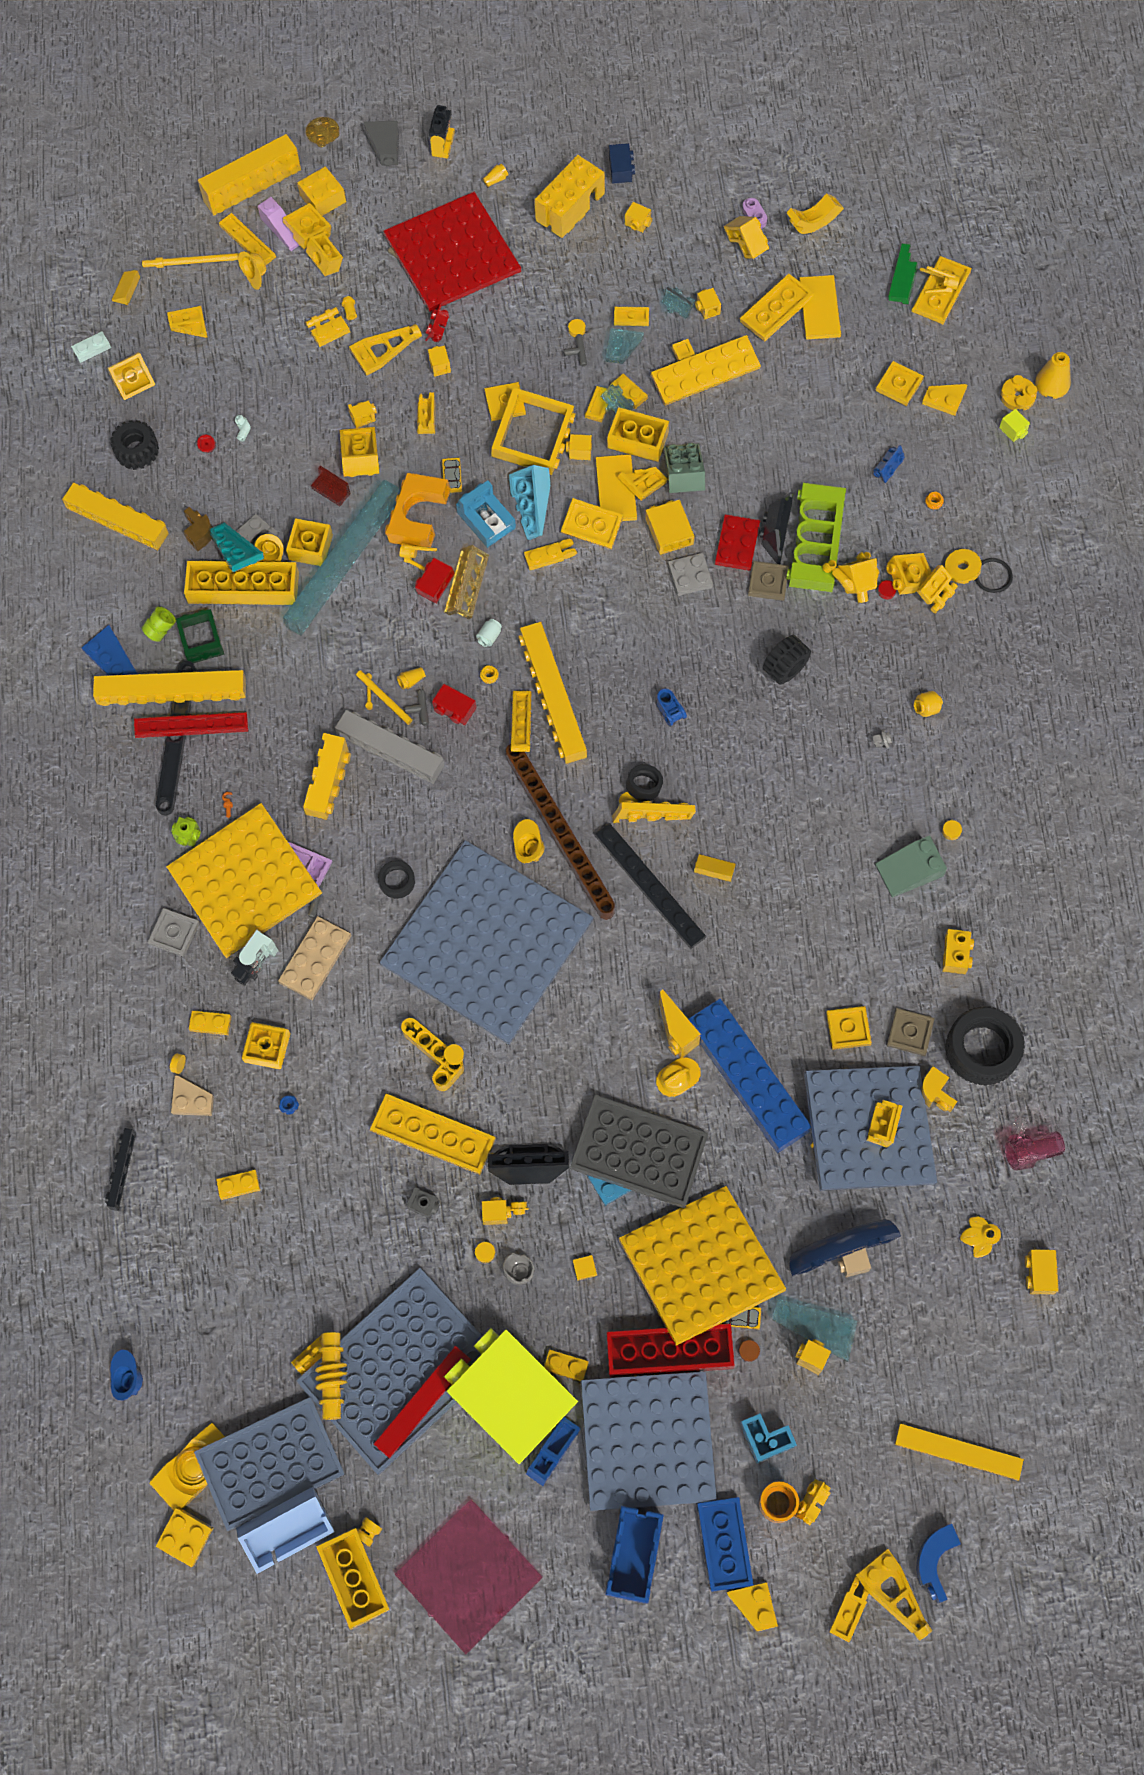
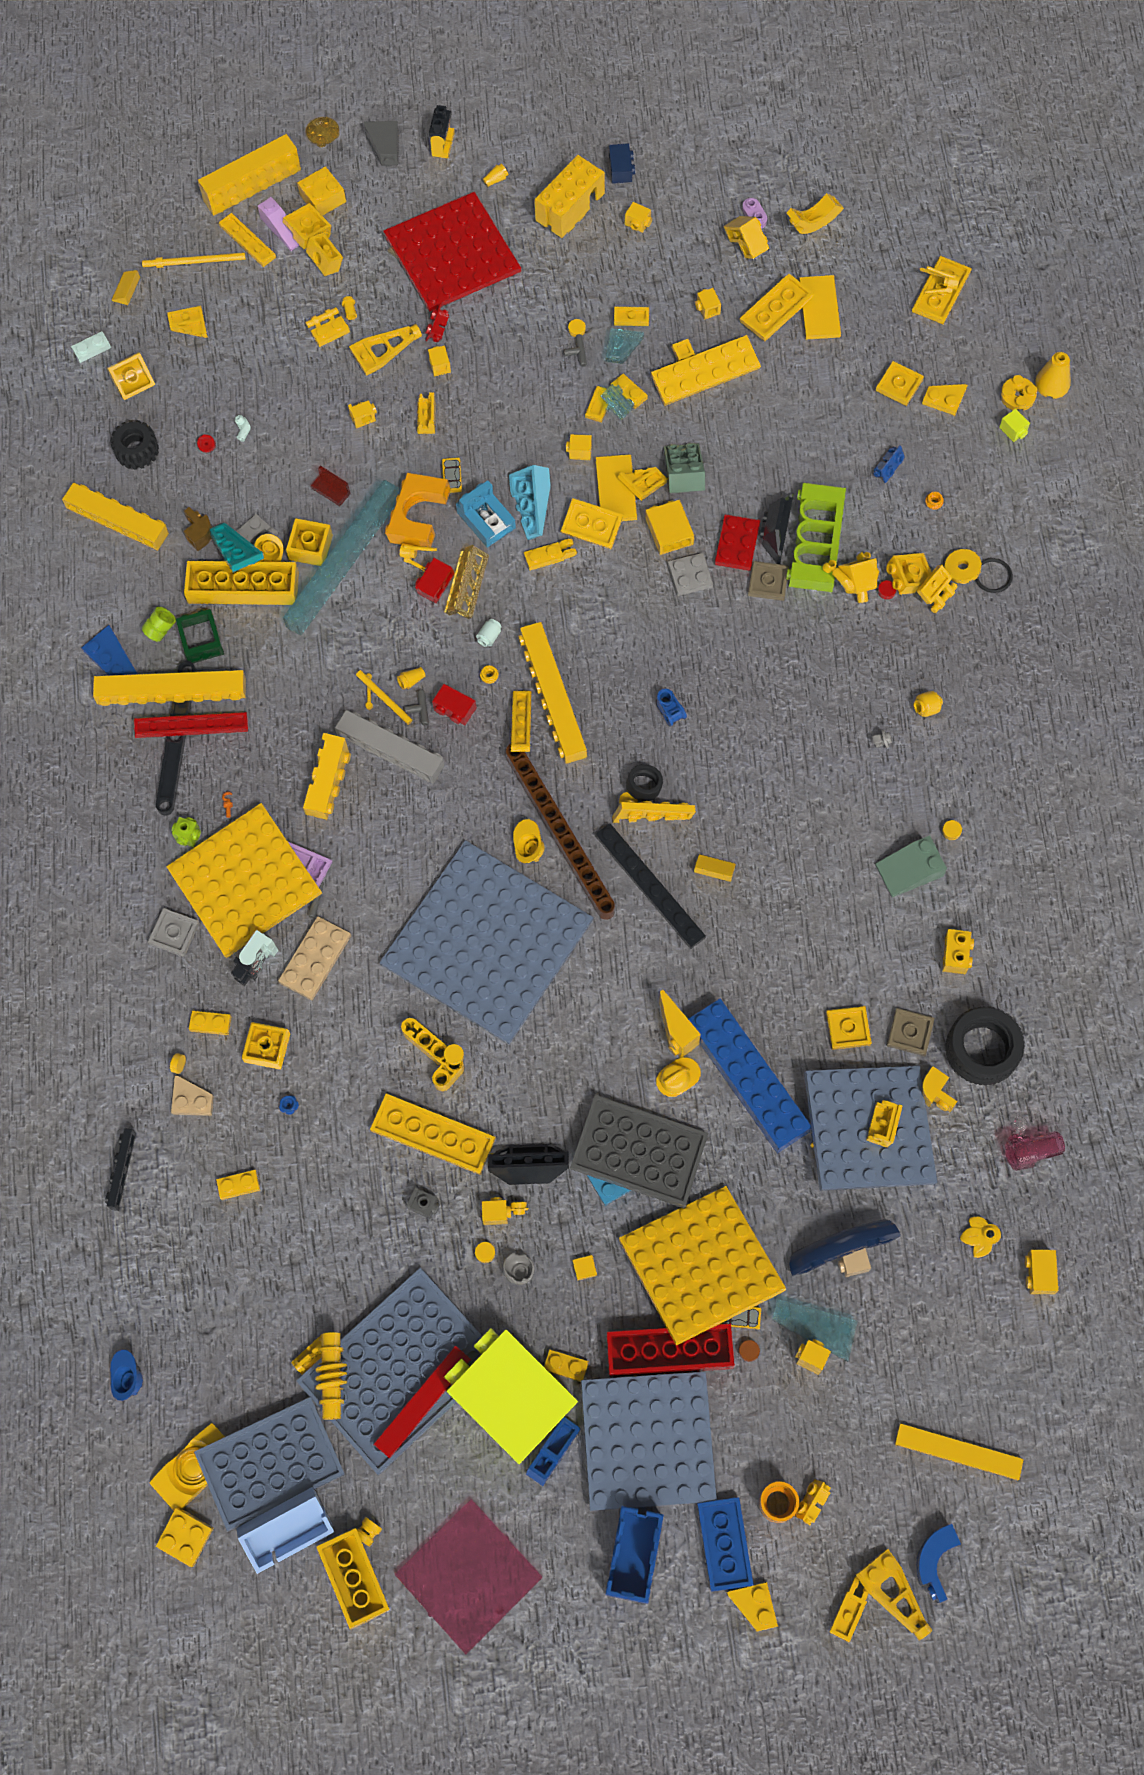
yellow piece [238,251,266,290] -> none
yellow slope [340,427,379,477] -> none
black tyre [378,860,415,899] -> none
yellow plate [484,382,526,422] -> none
yellow window [491,387,576,475] -> none
yellow brick [607,407,669,462] -> none
clear light blue hips [662,287,695,319] -> none
dark azure brick [740,1413,797,1464] -> none
black tyre [763,635,811,685] -> none
green piece [888,243,918,304] -> none

